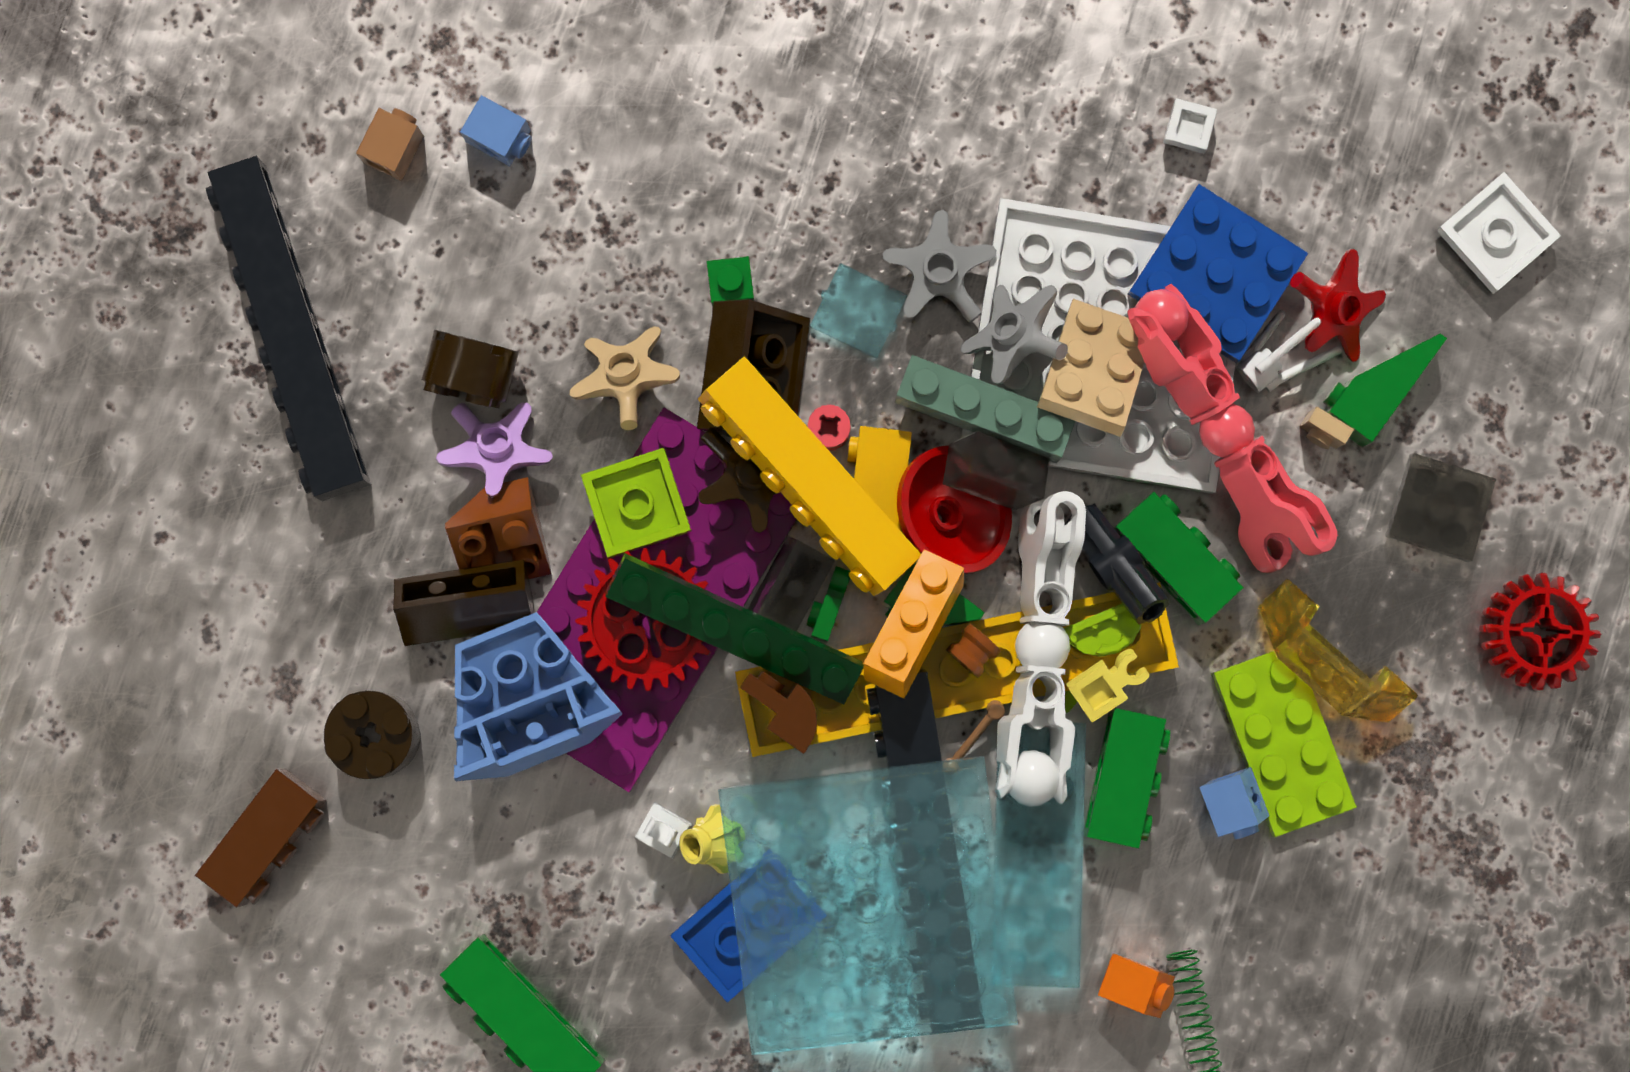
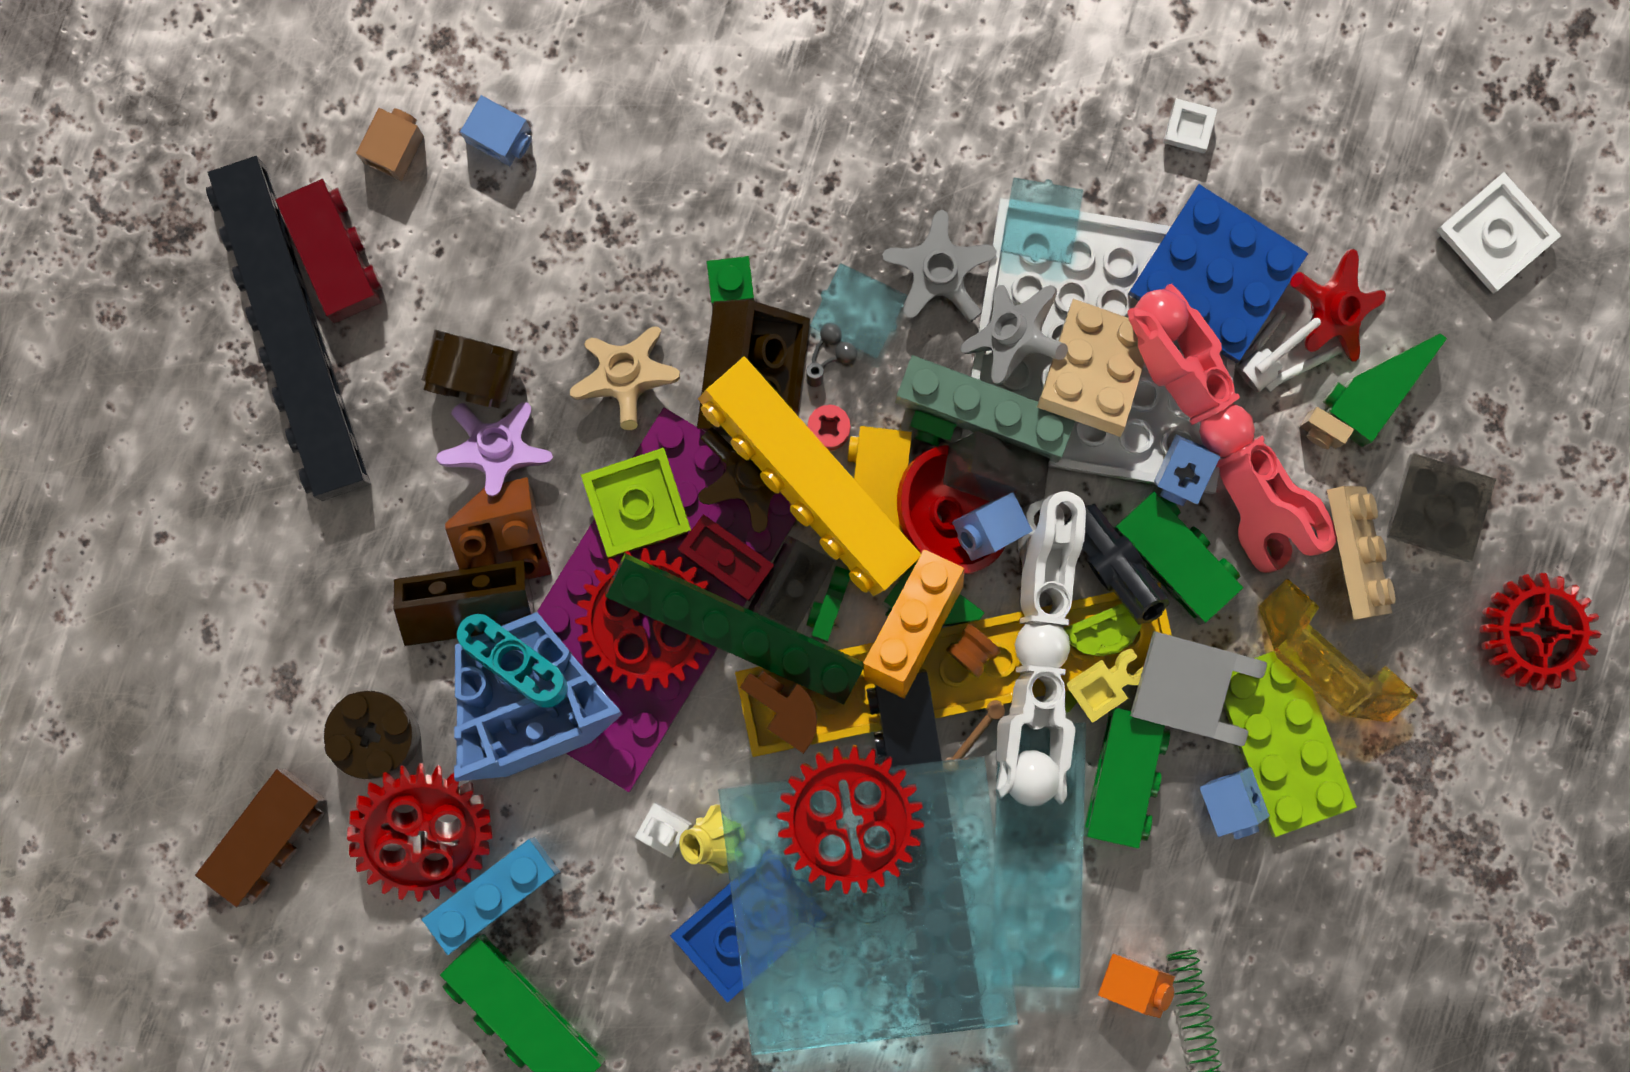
none -> dark red brick [275,178,383,324]
none -> red gear [347,763,492,902]
none -> dark azure brick [421,837,560,955]
none -> teal beam [457,614,568,708]
none -> dark red plate [678,514,774,601]
none -> red gear [777,745,924,894]
none -> dark grey piece [806,323,857,387]
none -> green plate [909,410,956,447]
none -> medium blue brick [952,492,1032,561]
none -> clear light blue piece [1000,178,1083,264]
none -> light grey flag [1130,631,1267,746]
none -> medium blue brick [1154,434,1220,506]
none -> tan plate [1327,486,1396,620]

